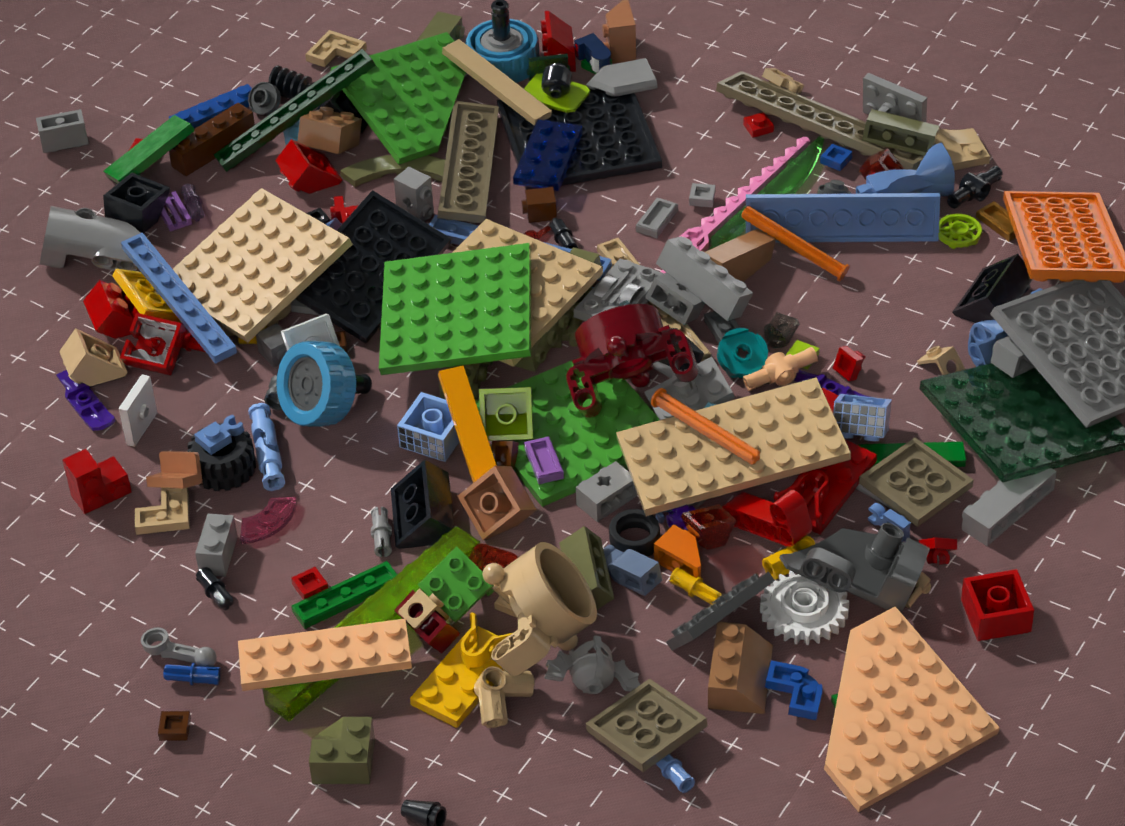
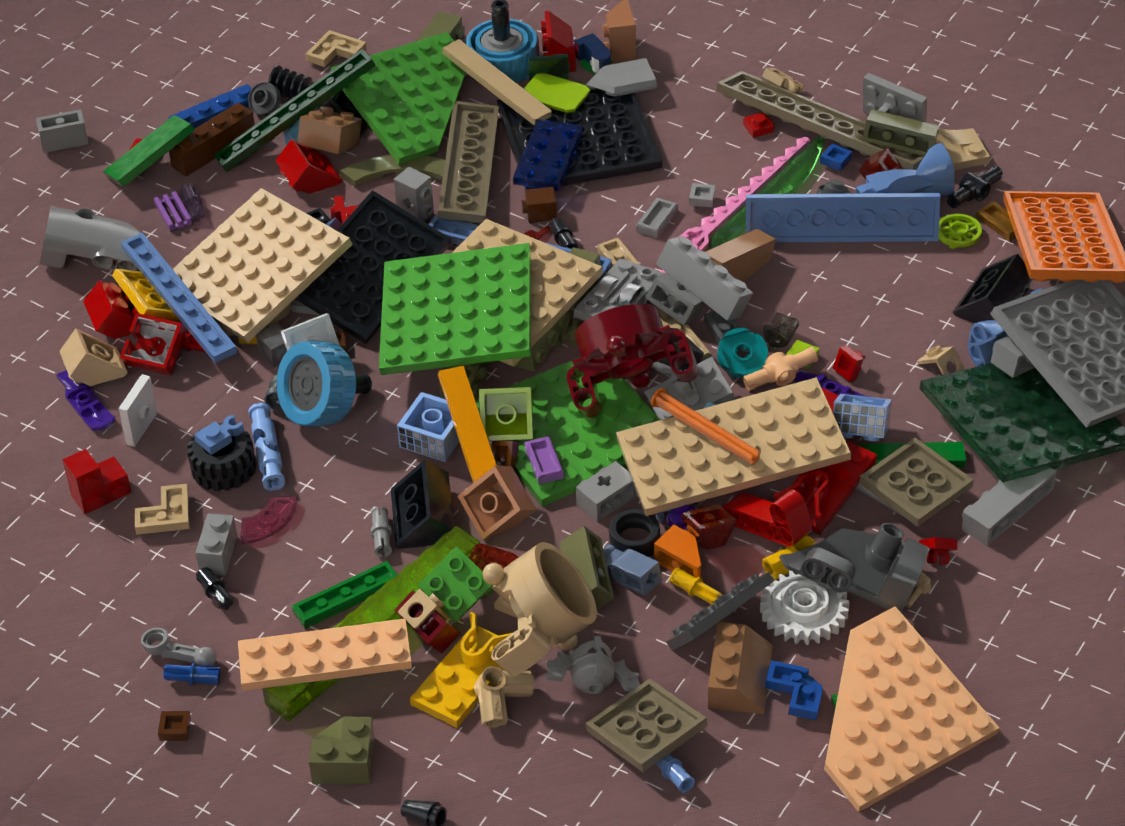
black slope [103,173,170,234] -> none
nougat panel [146,451,203,489] -> none
red plate [291,567,328,600] -> none
black head [541,63,572,98] -> none
orange axle [741,206,850,282] -> none
medium blue plate [868,503,911,542] -> none
red brick [961,569,1034,641] -> none

